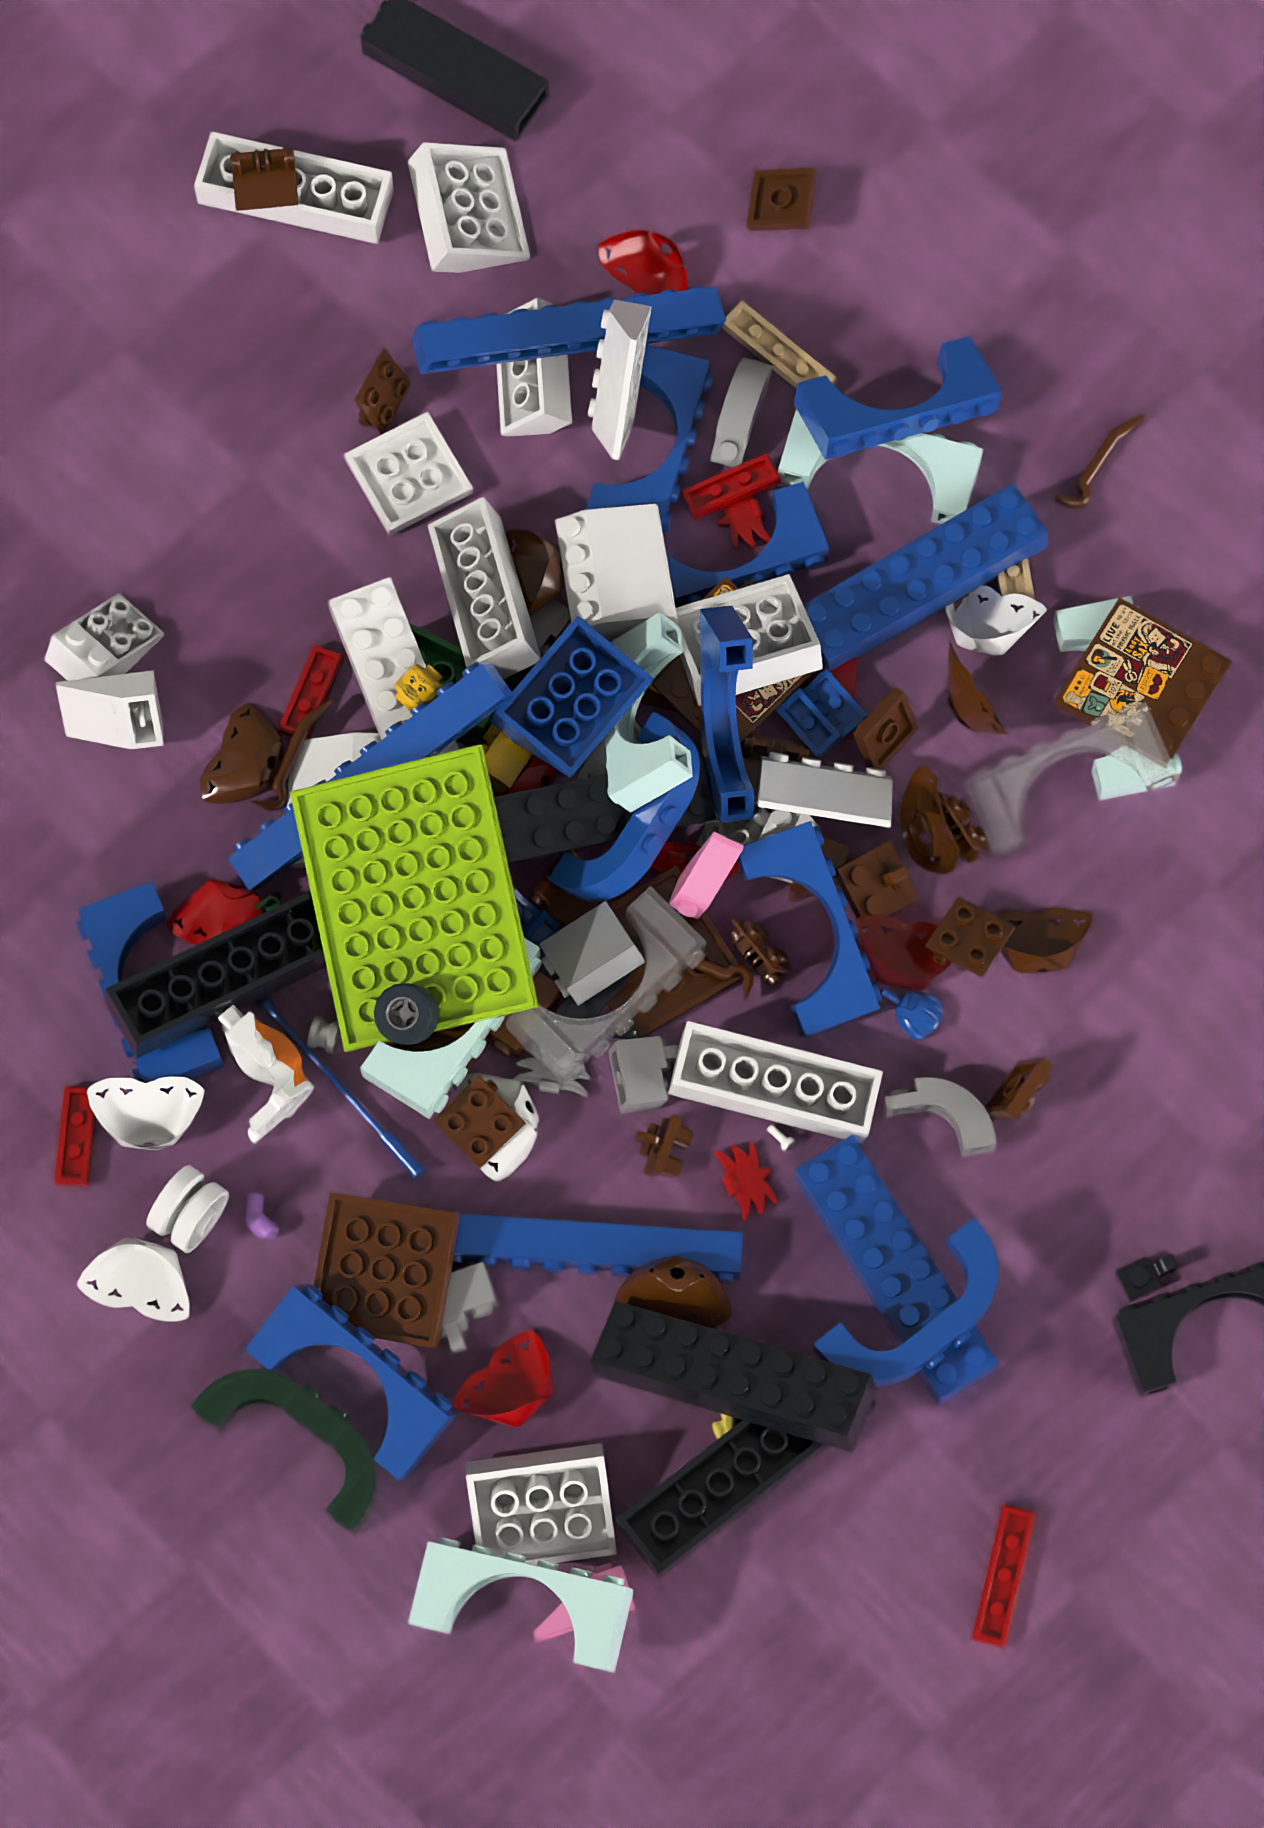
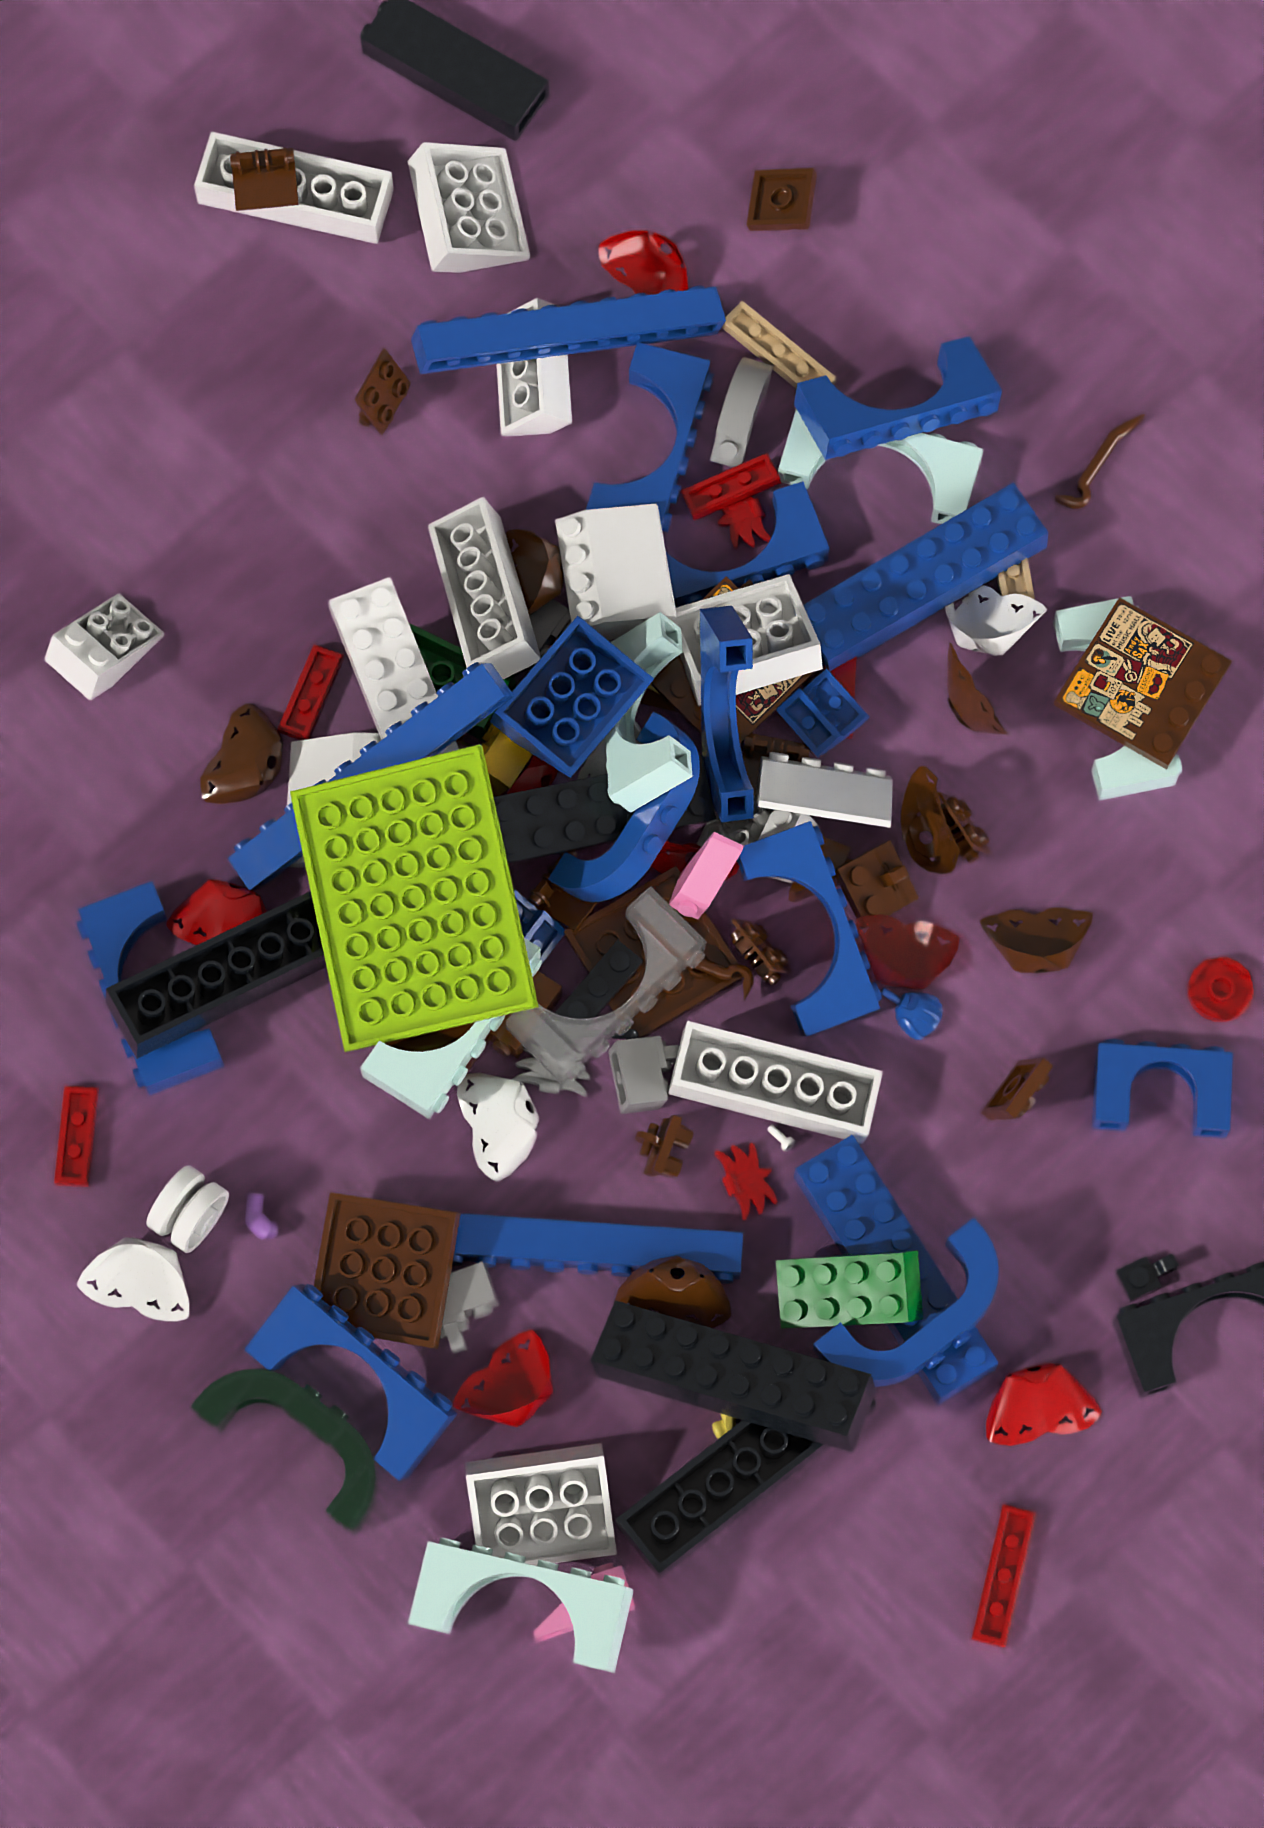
white slope [56,671,164,749] -> none
white piece [87,1077,205,1150] -> none
white hips [218,1005,314,1144] -> none
reddish brown piece [251,699,334,811] -> none
dark green hand [255,892,282,911] -> none
blue piece [260,999,426,1180] -> none
light grey wheel [307,1015,341,1054] -> none
white plate [344,412,473,536] -> none
black wheel [374,983,439,1045] -> none
yellow head [395,664,443,711] -> none
reddish brown hinge [433,1075,526,1169] -> none
light grey brick [539,901,645,1005] -> none
white slope [588,299,652,460] -> none
reddish brown hinge [853,687,918,769] -> none
light grey arch [883,1077,997,1157] -> none
reddish brown hinge [925,896,1016,978] -> none
clear arch [964,702,1180,858] -> none
none -> brick [776,1250,923,1329]
none -> red piece [986,1362,1102,1446]
none -> blue arch [1092,1039,1233,1138]
none -> red tile [1187,957,1254,1022]

